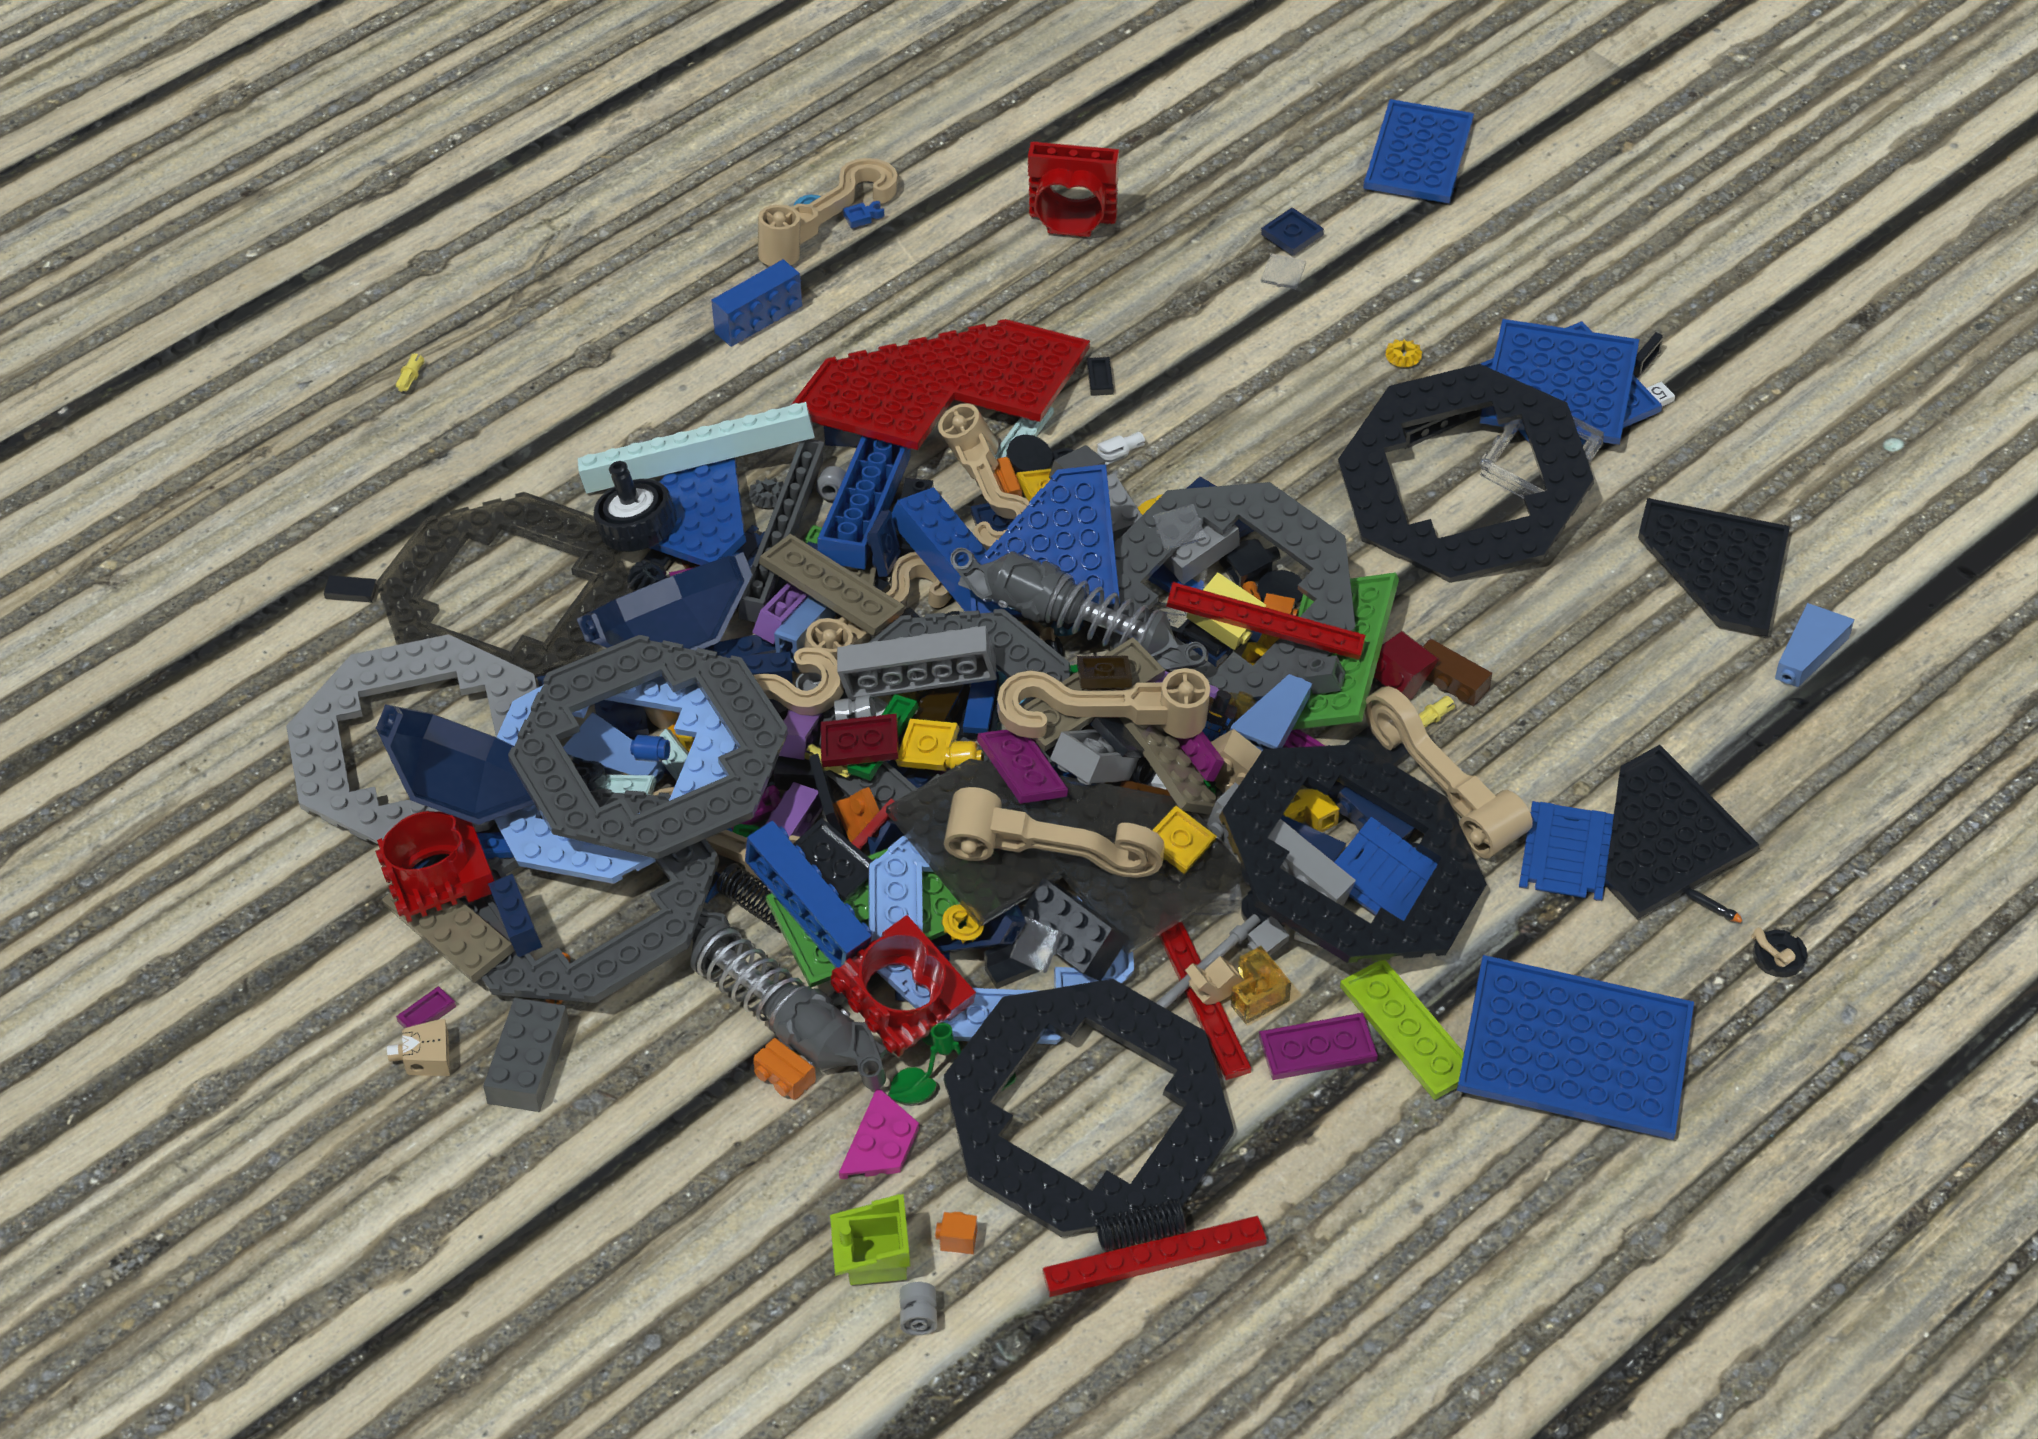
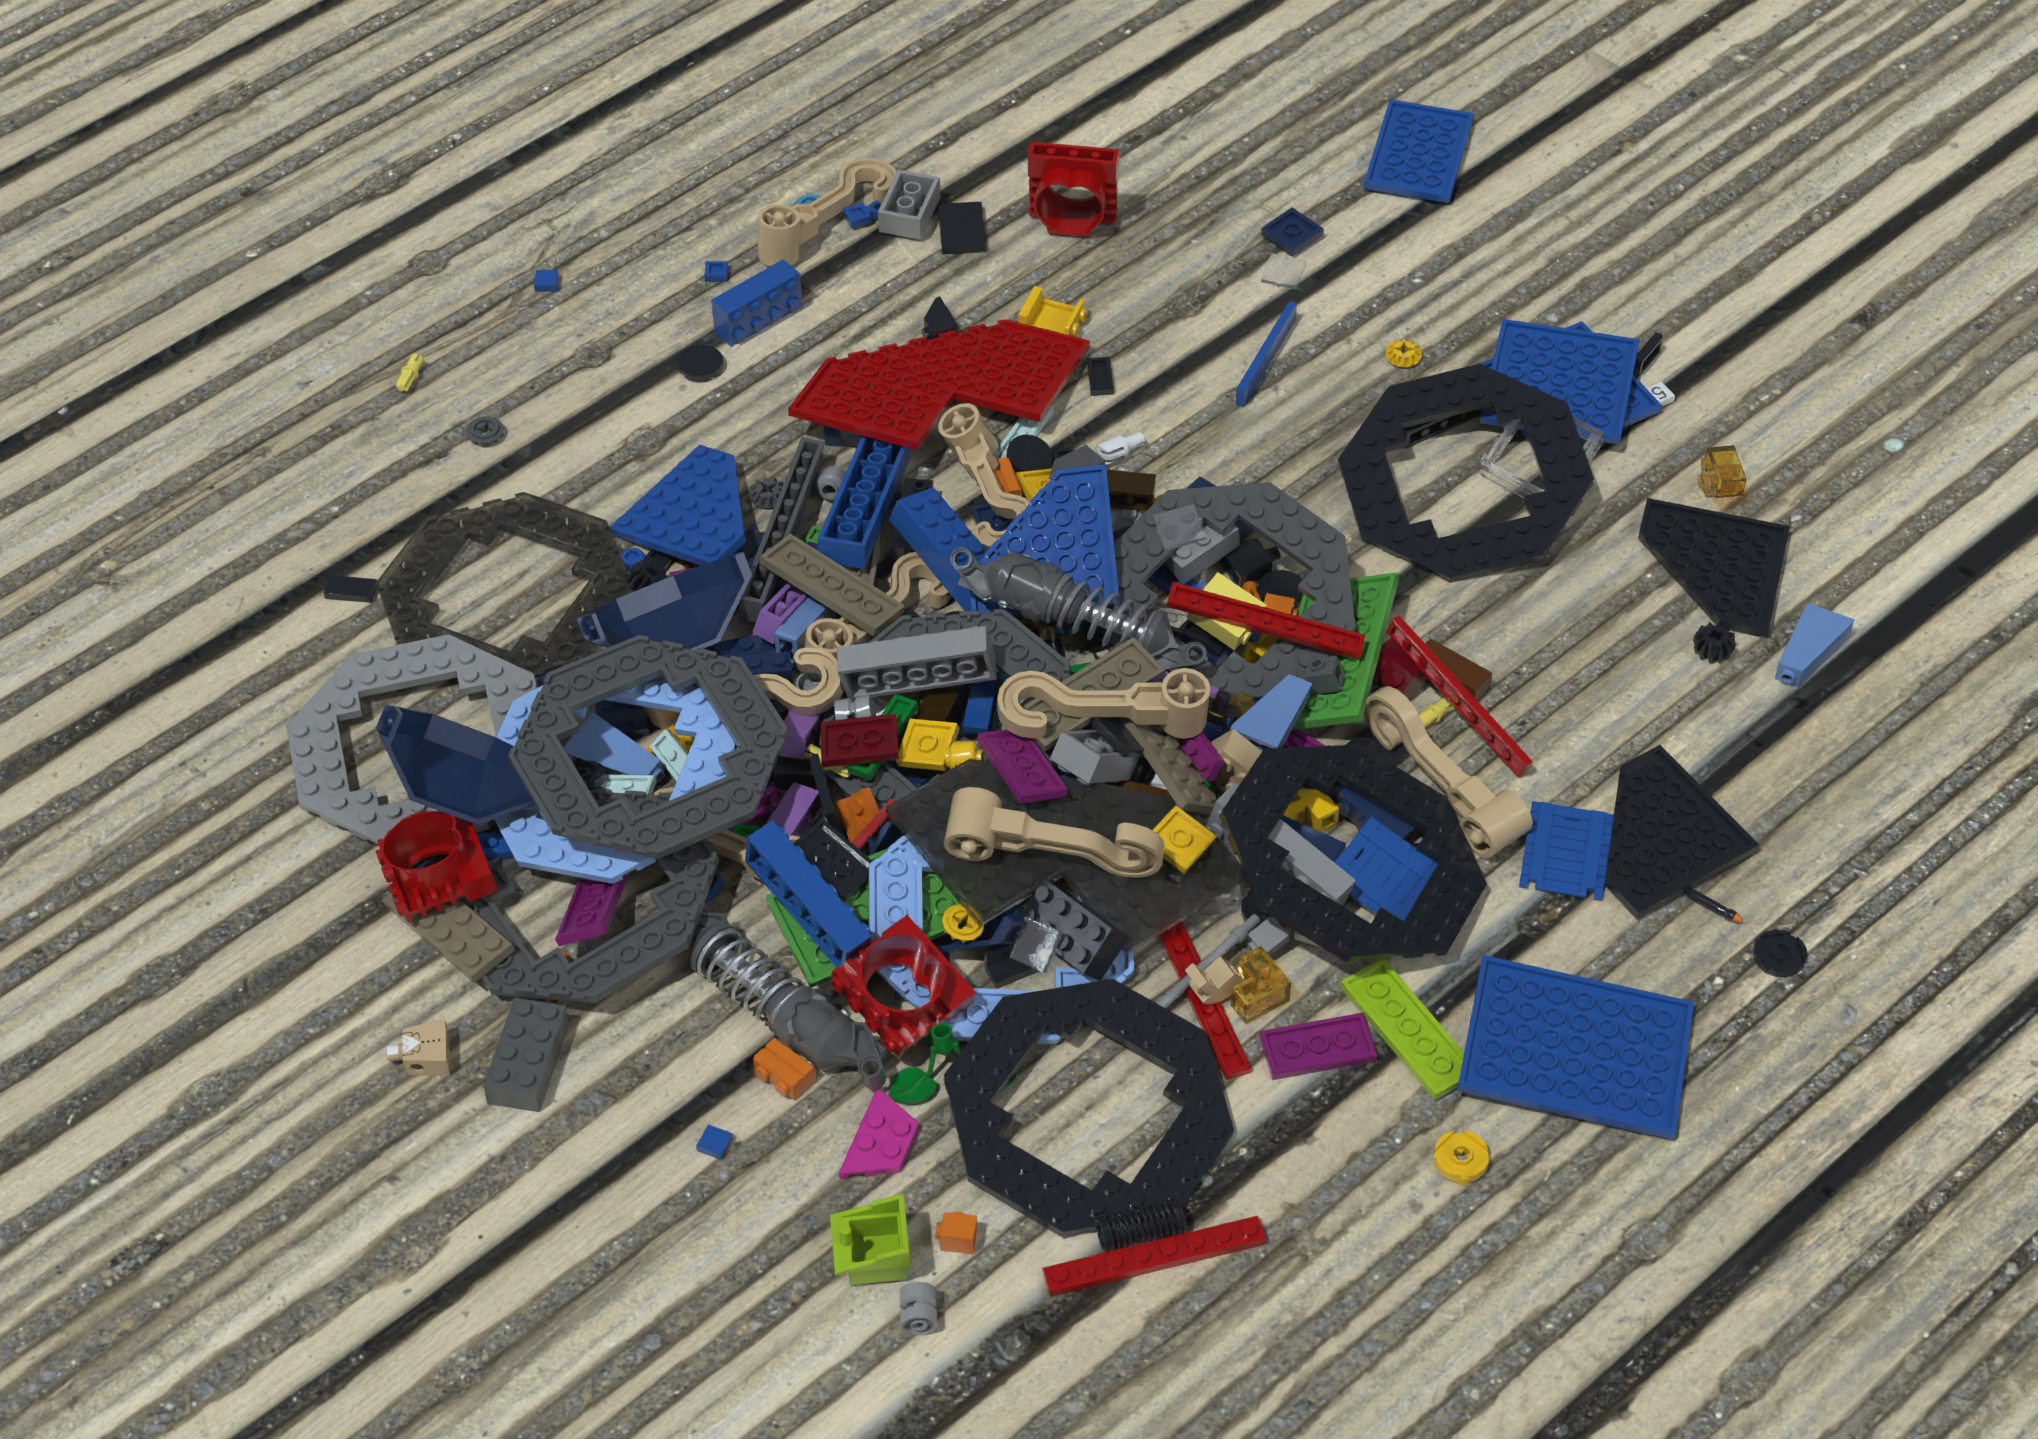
magenta tile [396,986,456,1028] -> none
dark blue brick [488,873,543,957] -> none
light aqua brick [578,402,815,494] -> none
black wheel [593,461,677,552] -> none
blue brick [630,735,671,762] -> none
black piece [716,863,780,930] -> none
dark blue plate [867,510,901,577] -> none
dark brown plate [1077,656,1132,690] -> none
tan piece [1751,927,1795,967] -> none
none -> dark grey gear [466,416,504,446]
none -> blue tile [534,270,559,291]
none -> magenta tile [555,874,628,946]
none -> blue tile [620,548,645,571]
none -> black tile [678,345,724,382]
none -> blue tile [696,1125,733,1160]
none -> blue tile [704,261,728,282]
none -> light grey brick [878,169,940,240]
none -> black slope [921,296,958,340]
none -> black tile [938,201,986,254]
none -> yellow panel [1018,286,1087,337]
none -> dark brown brick [1107,470,1156,511]
none -> blue tile [1236,301,1297,407]
none -> red tile [1386,615,1533,777]
none -> yellow plate [1433,1131,1489,1186]
none -> black gear [1693,622,1736,664]
none -> clear yellow brick [1698,445,1746,498]

